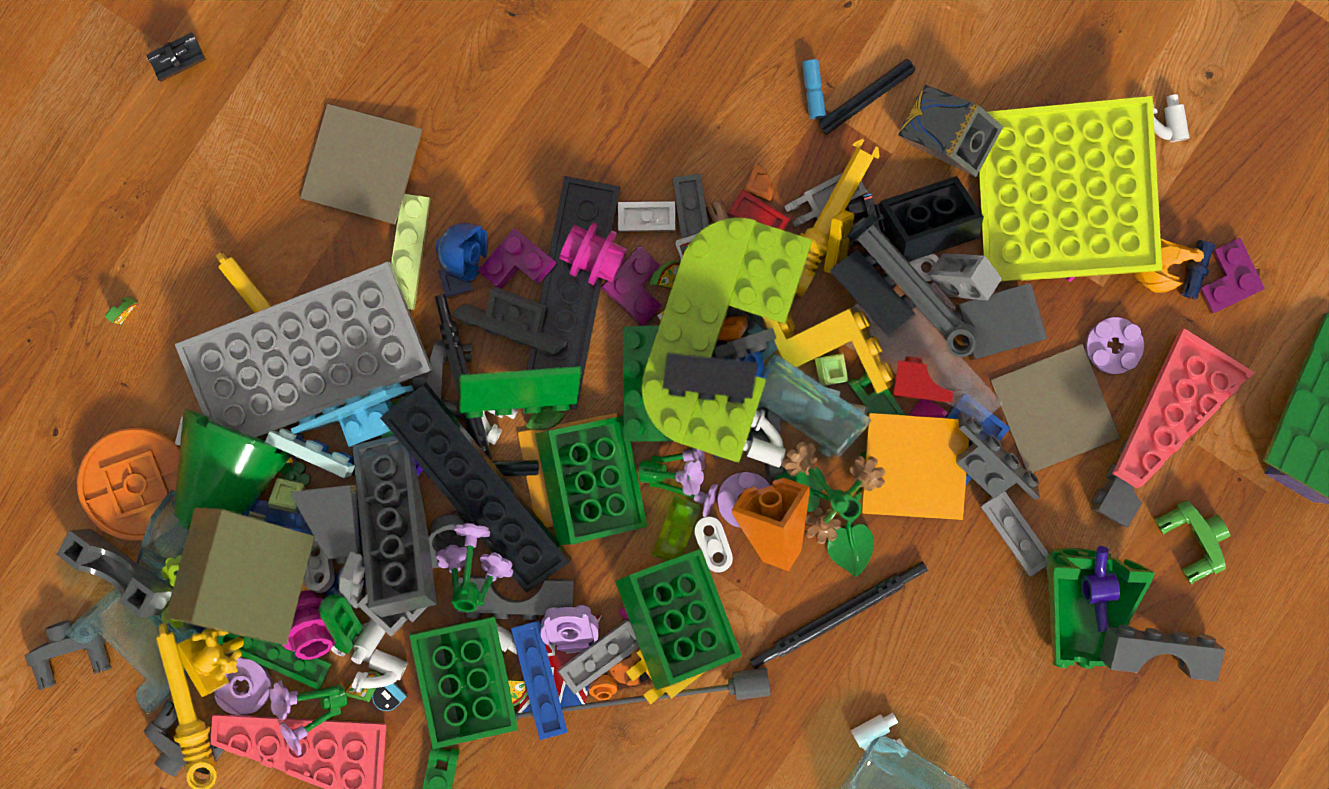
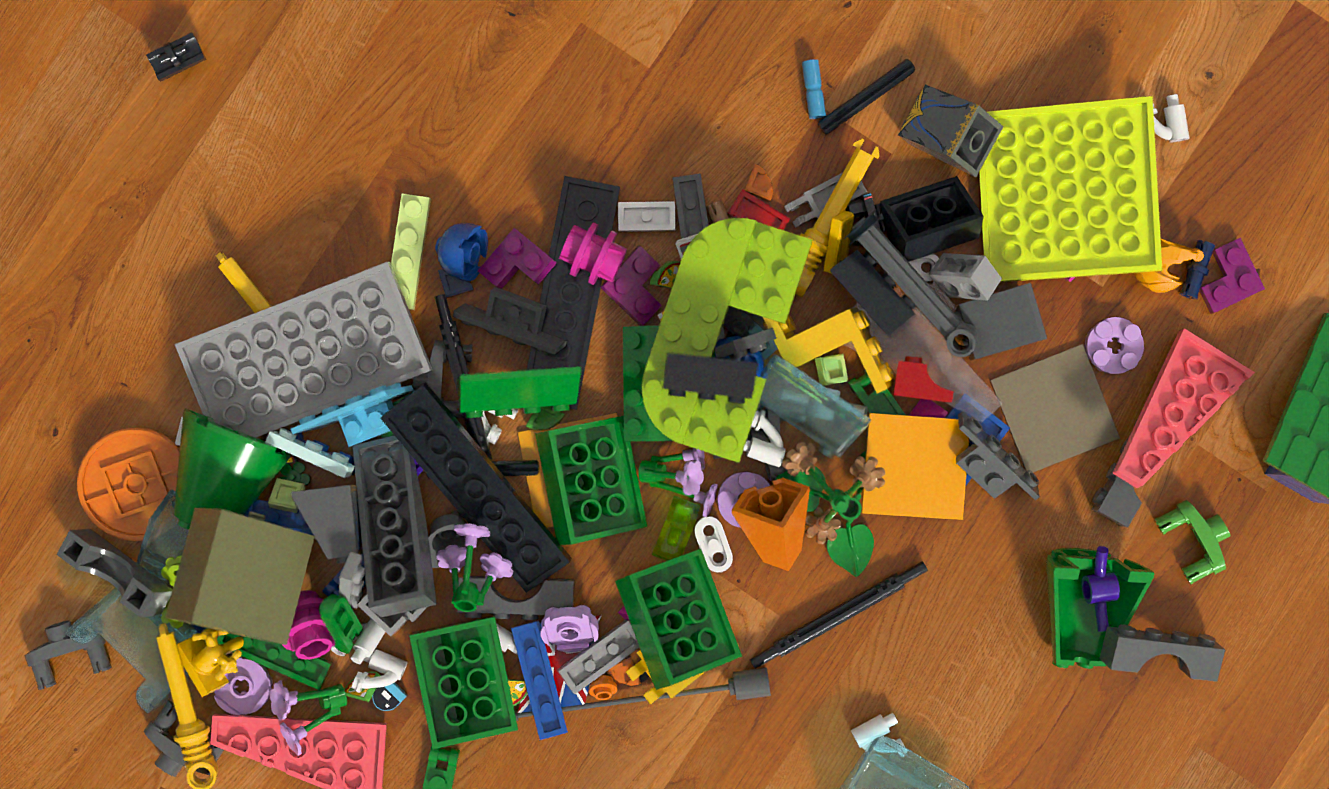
bright green tile [105,296,138,325] -> none
dark tan piece [300,104,423,225] -> none
white plate [303,537,335,593] -> none
orange plate [718,316,748,342] -> none
light grey plate [979,491,1050,577] -> none

